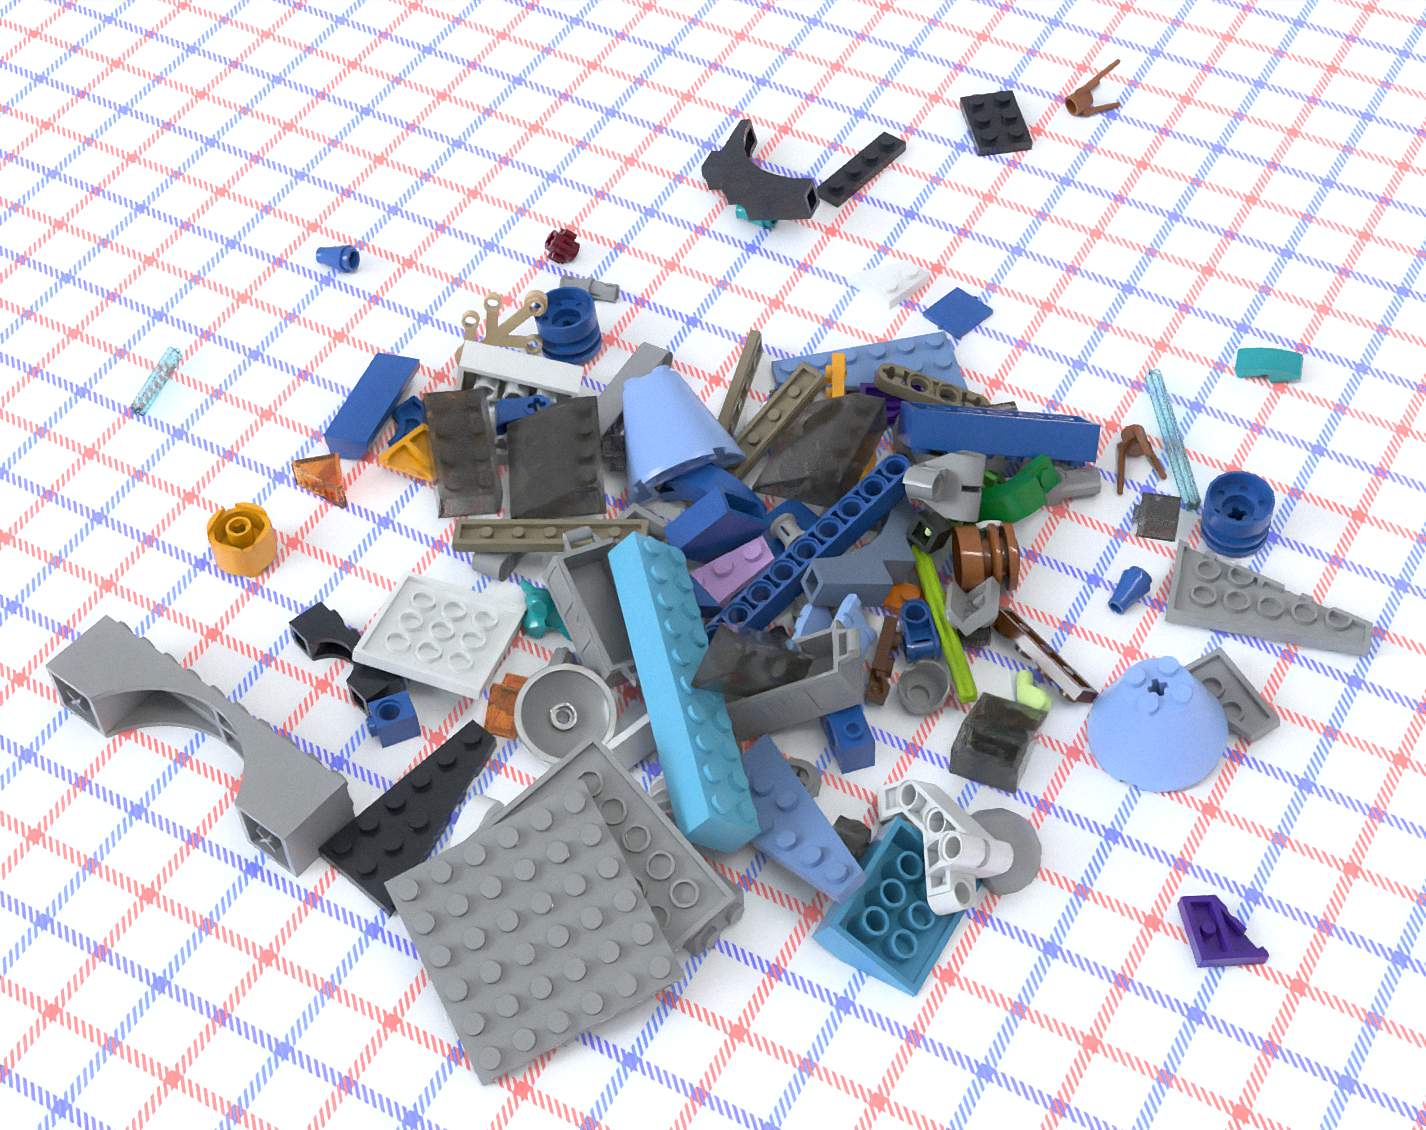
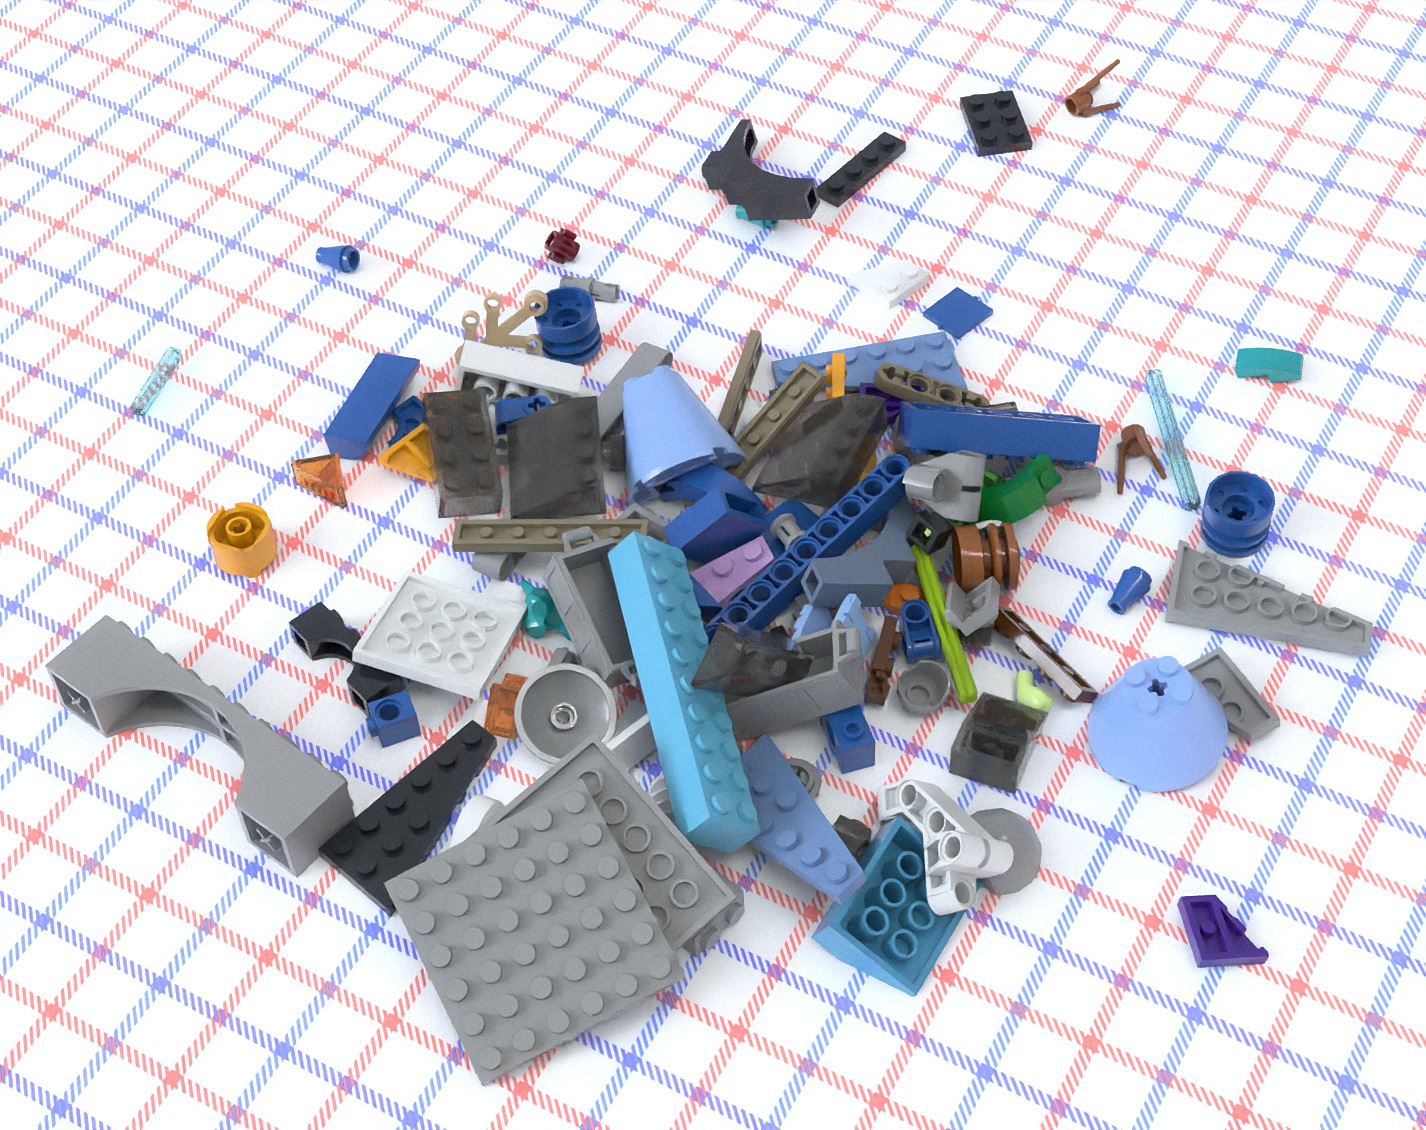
clear smoke brick [1131,492,1182,542] -> none

